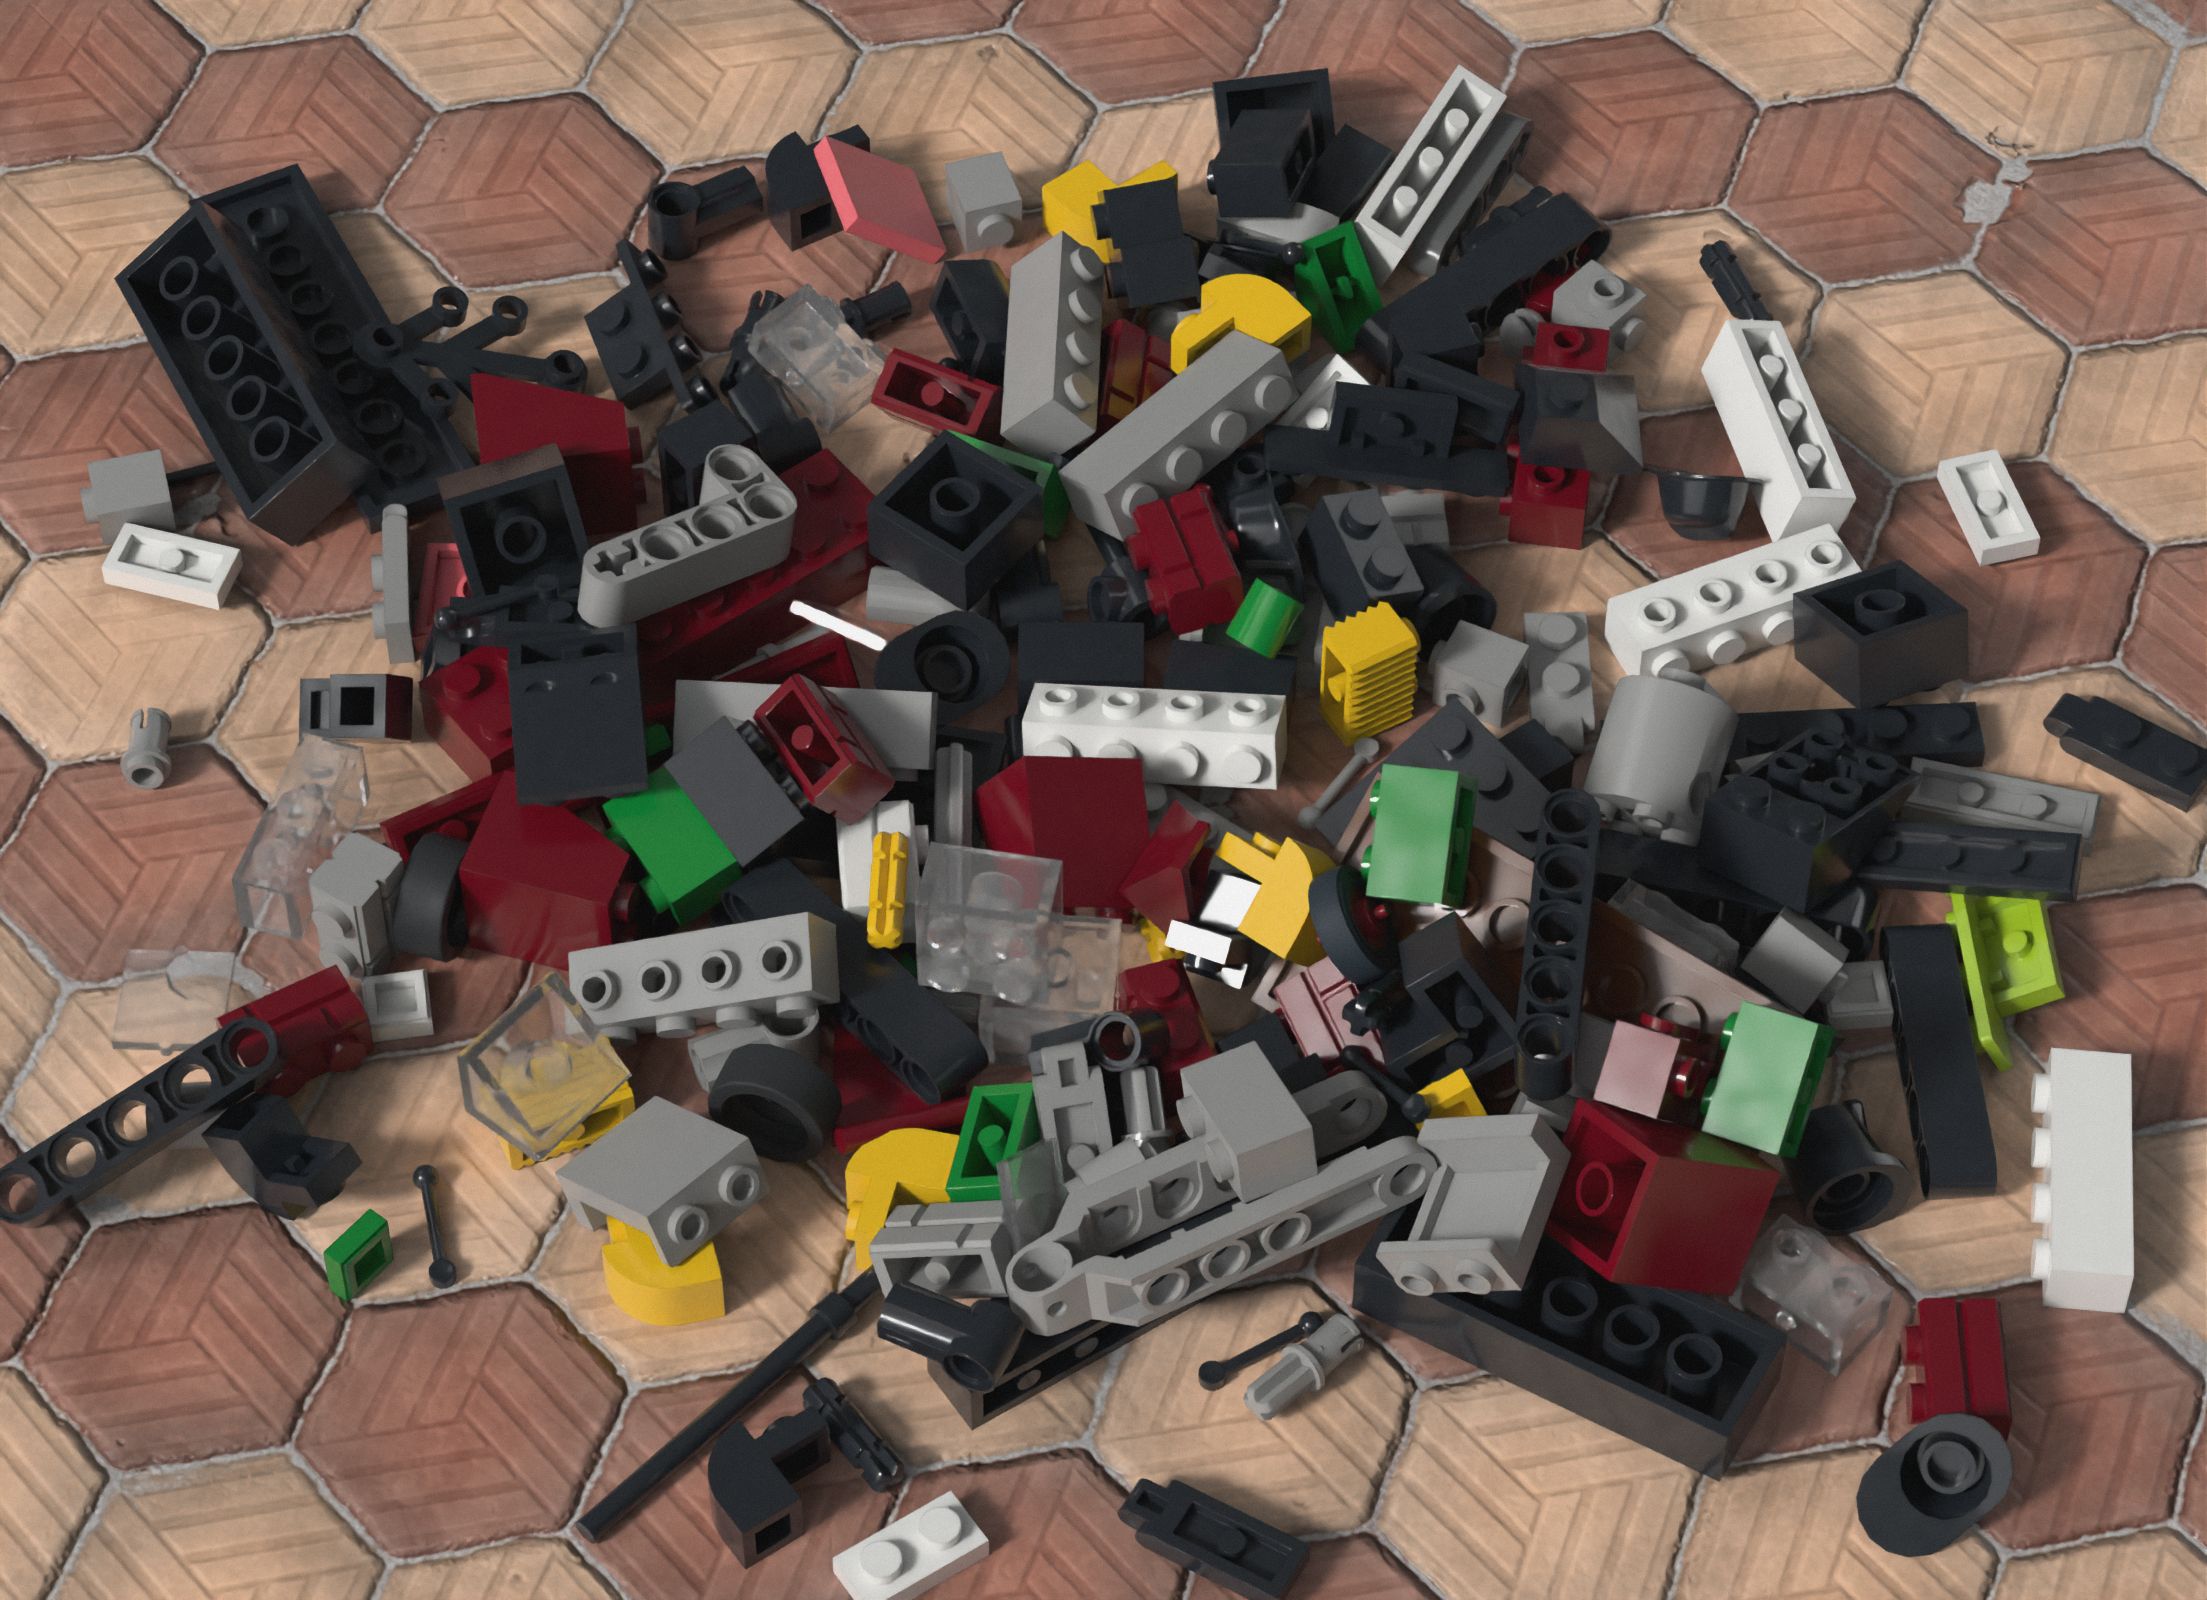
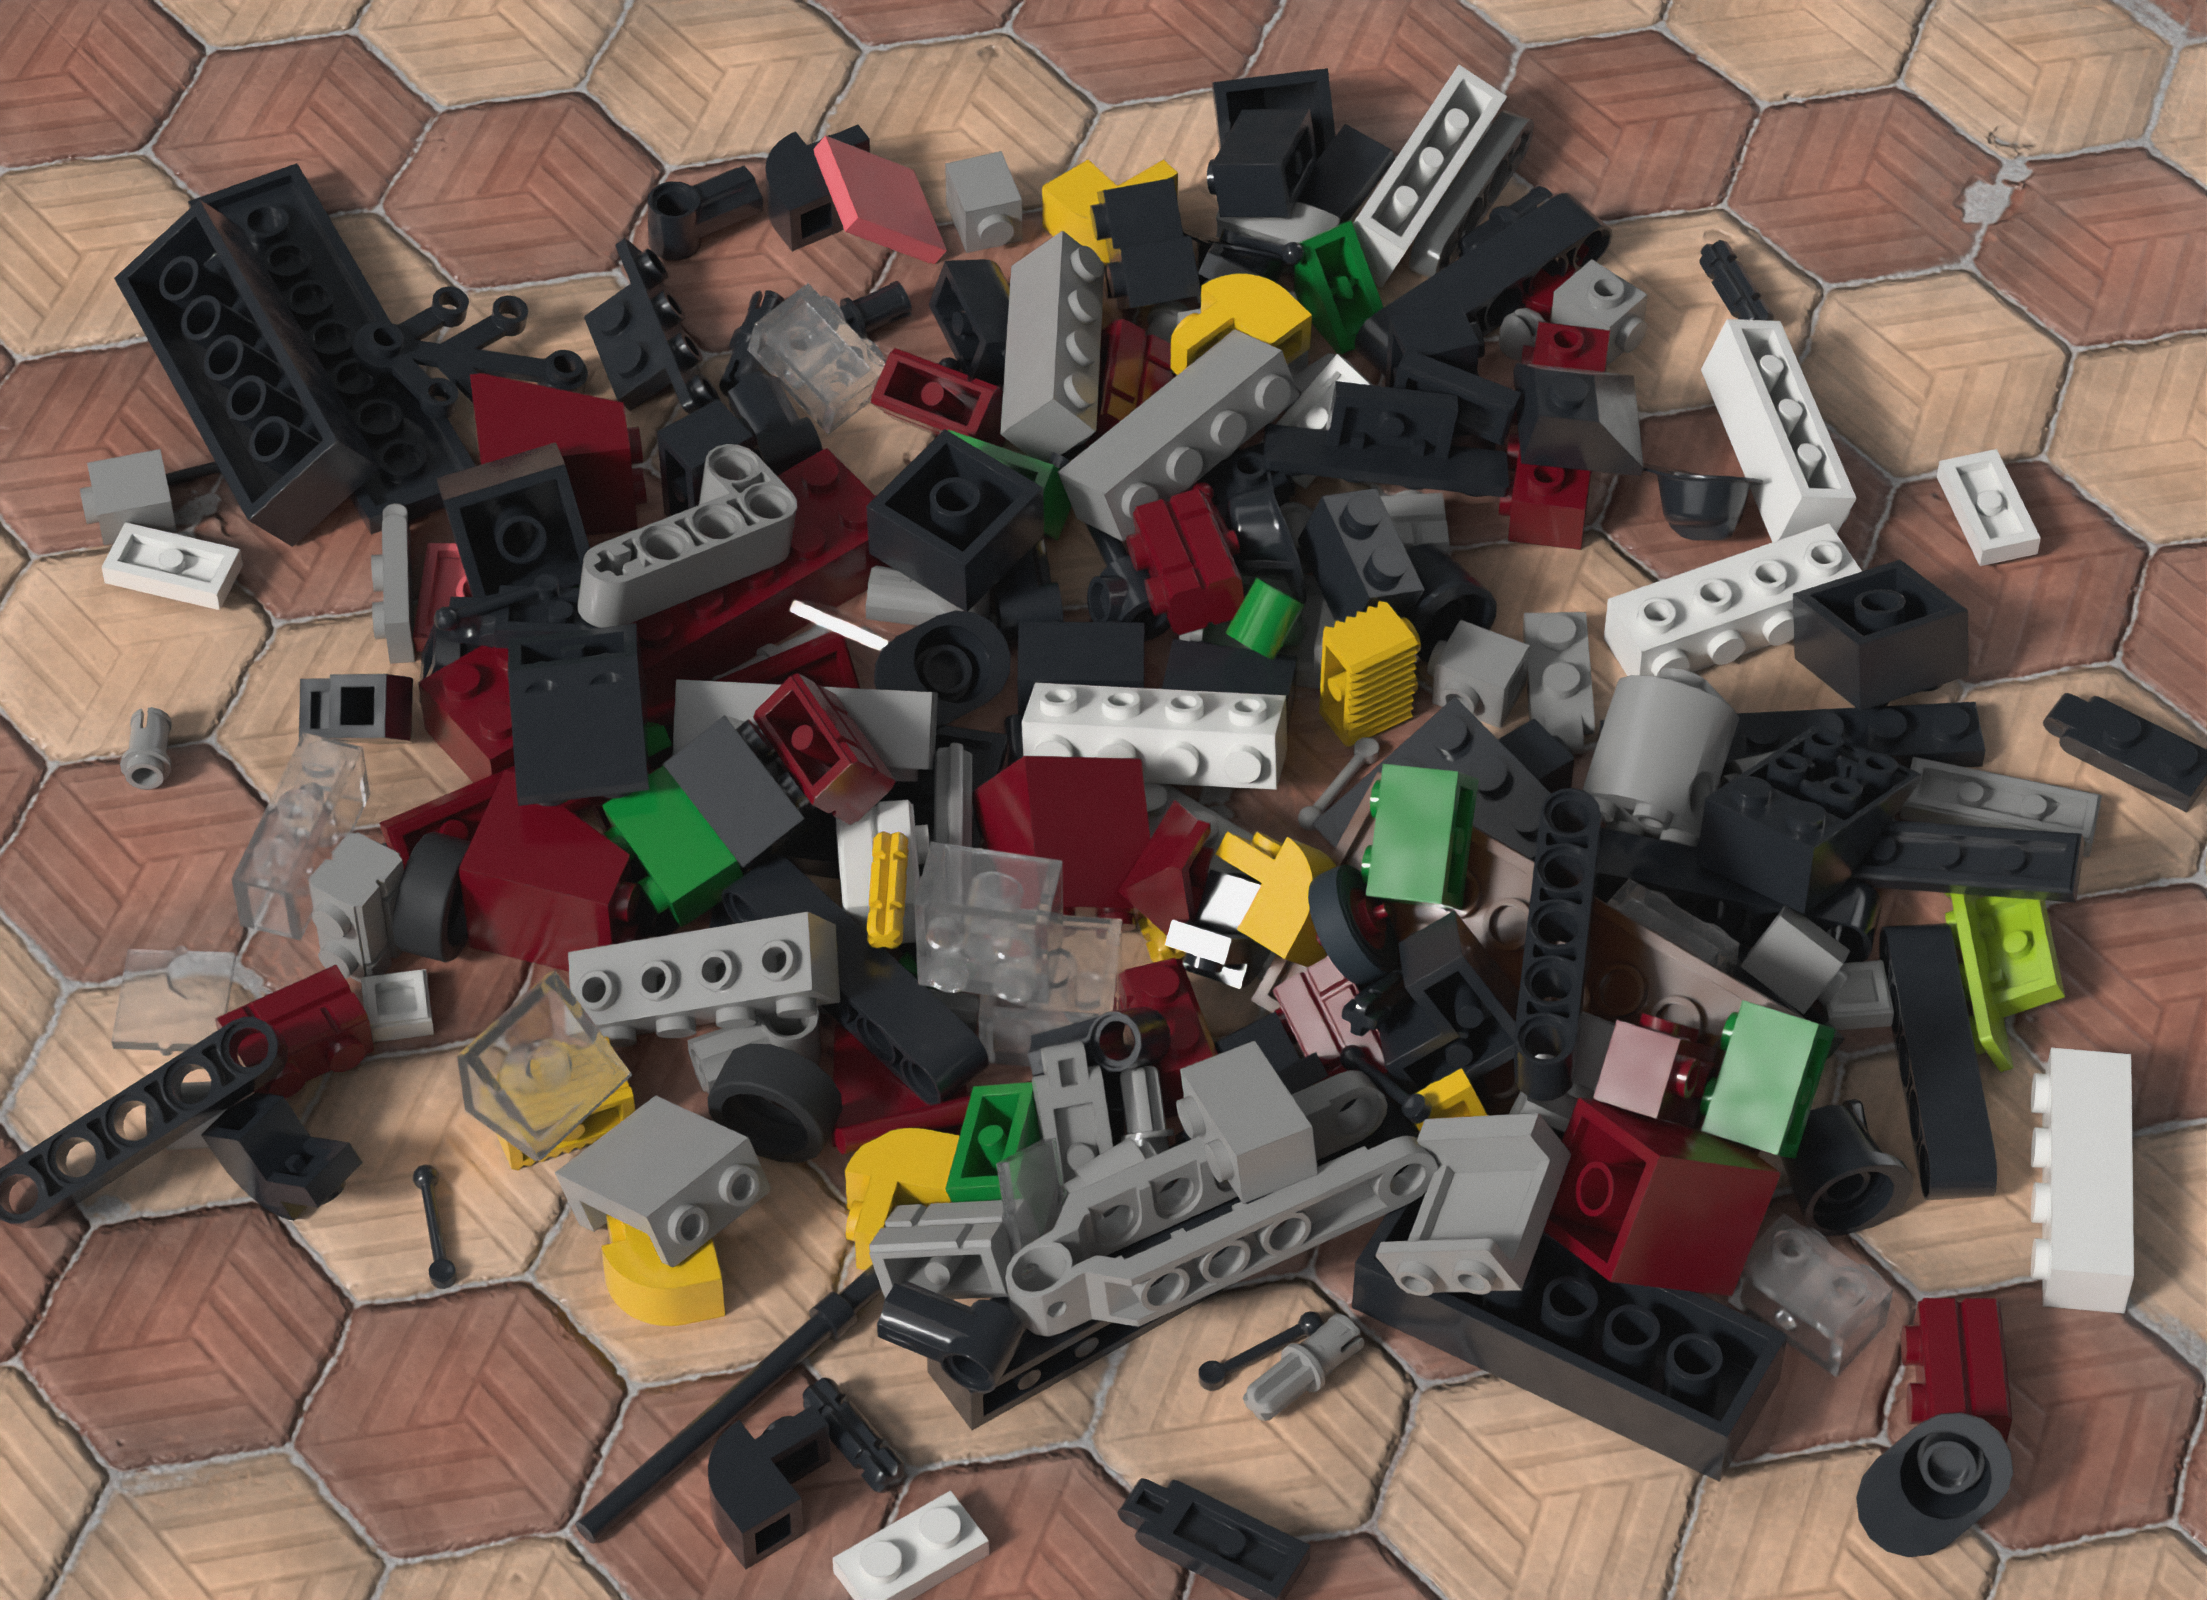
green tile [323,1208,394,1302] -> none

